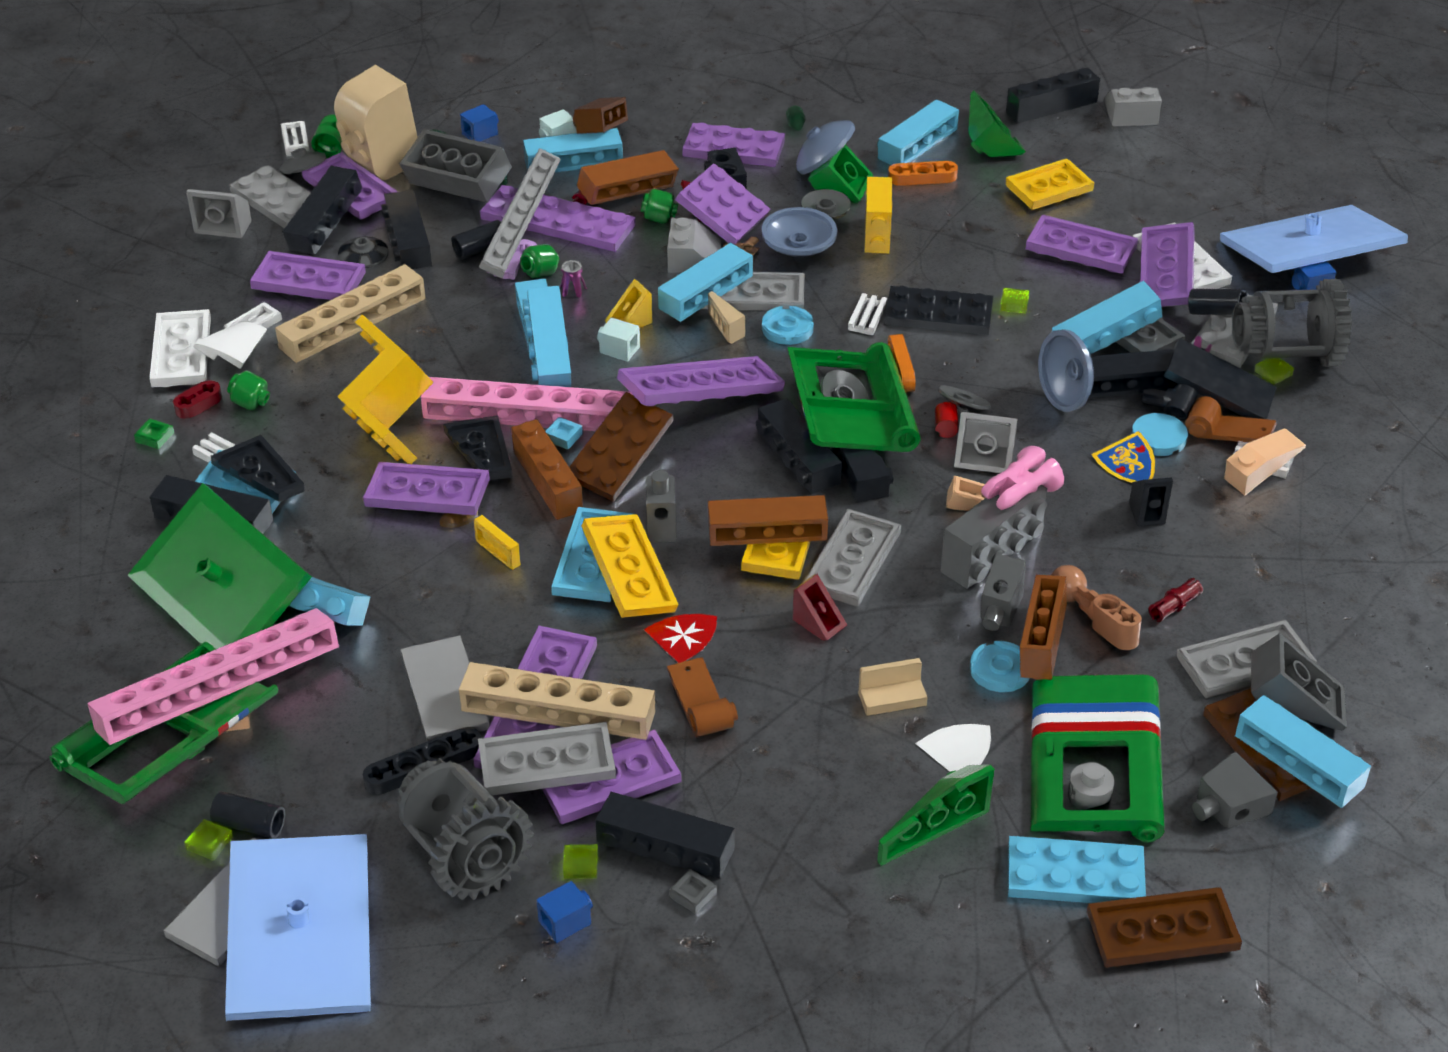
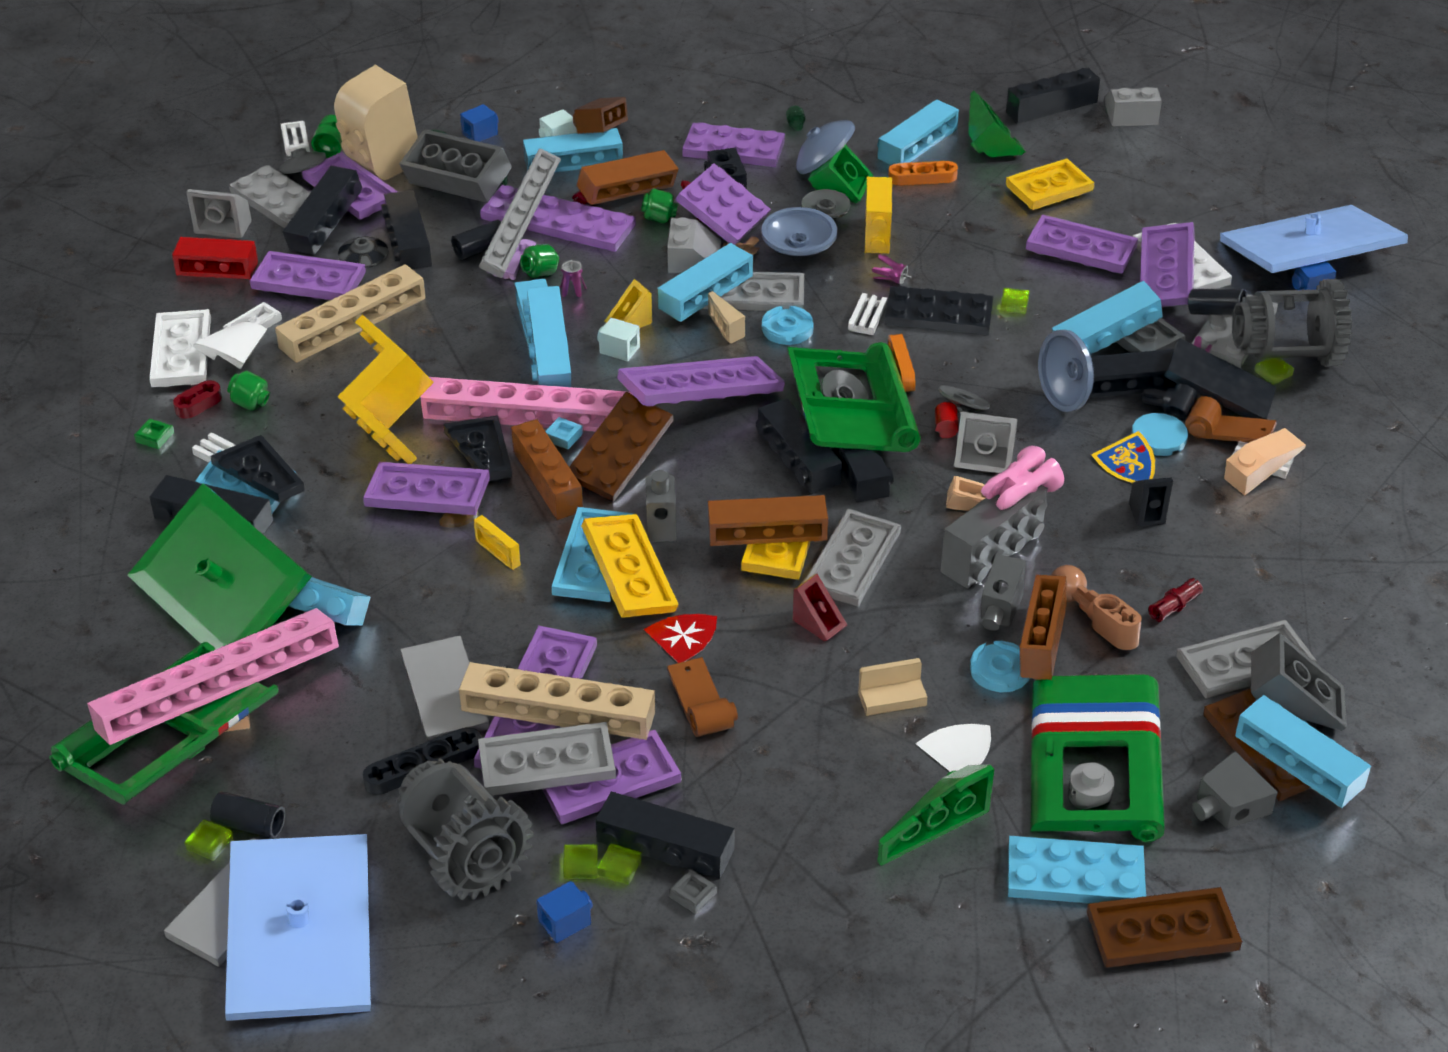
none -> red brick [172,237,258,279]
none -> clear neon green tile [597,843,642,885]
none -> flat silver piece [872,254,911,285]

